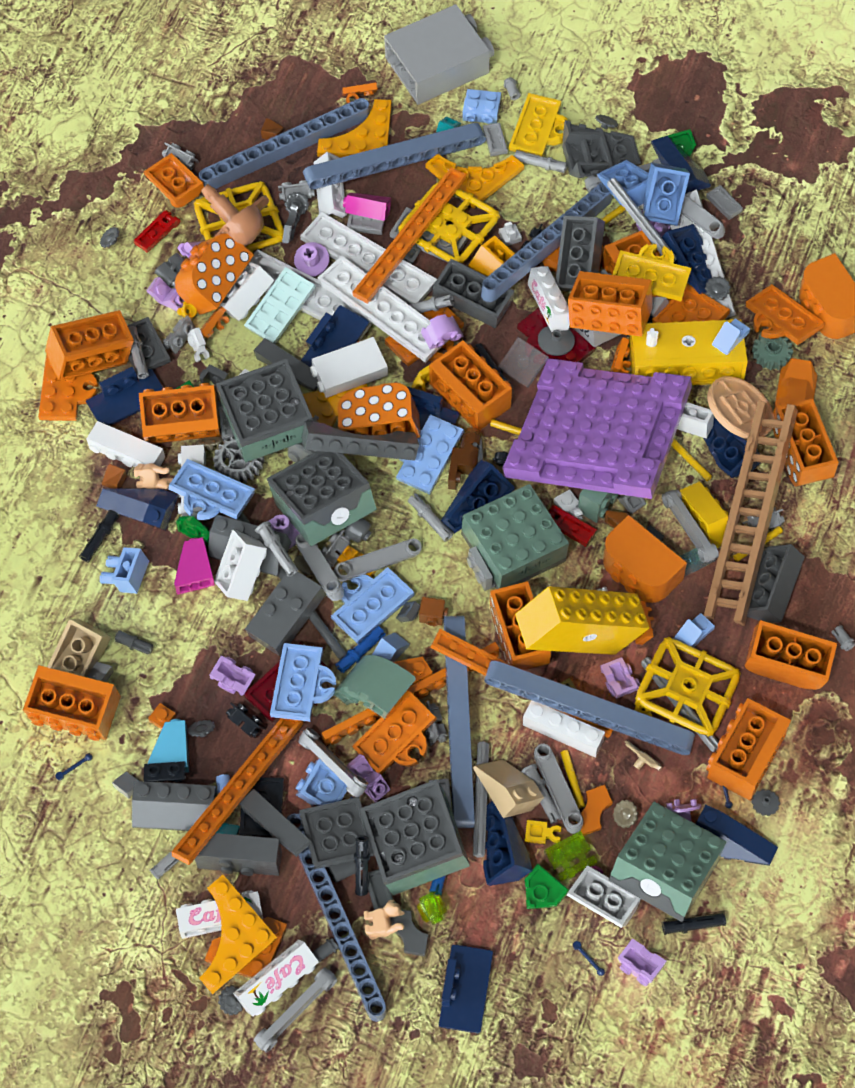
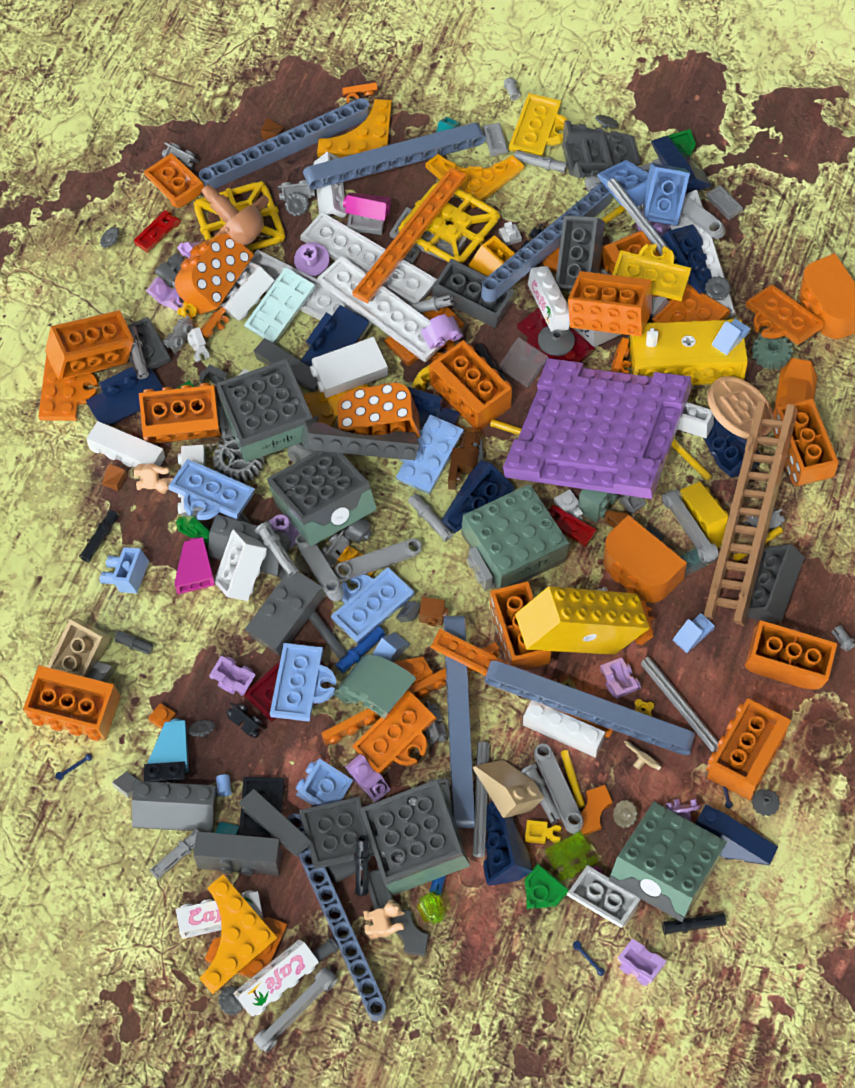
dark blue wedge [96,489,179,531] -> none
orange plate [172,718,303,865] -> none
dark grey tile [282,202,302,243] -> none
light grey piece [298,727,368,798] -> none
light grey brick [384,4,494,105] -> none
dark blue bracket [439,945,493,1034] -> none
light blue plate [463,89,501,124] -> none
black plate [492,452,509,466] -> none
yellow plate [635,637,741,737] -> none

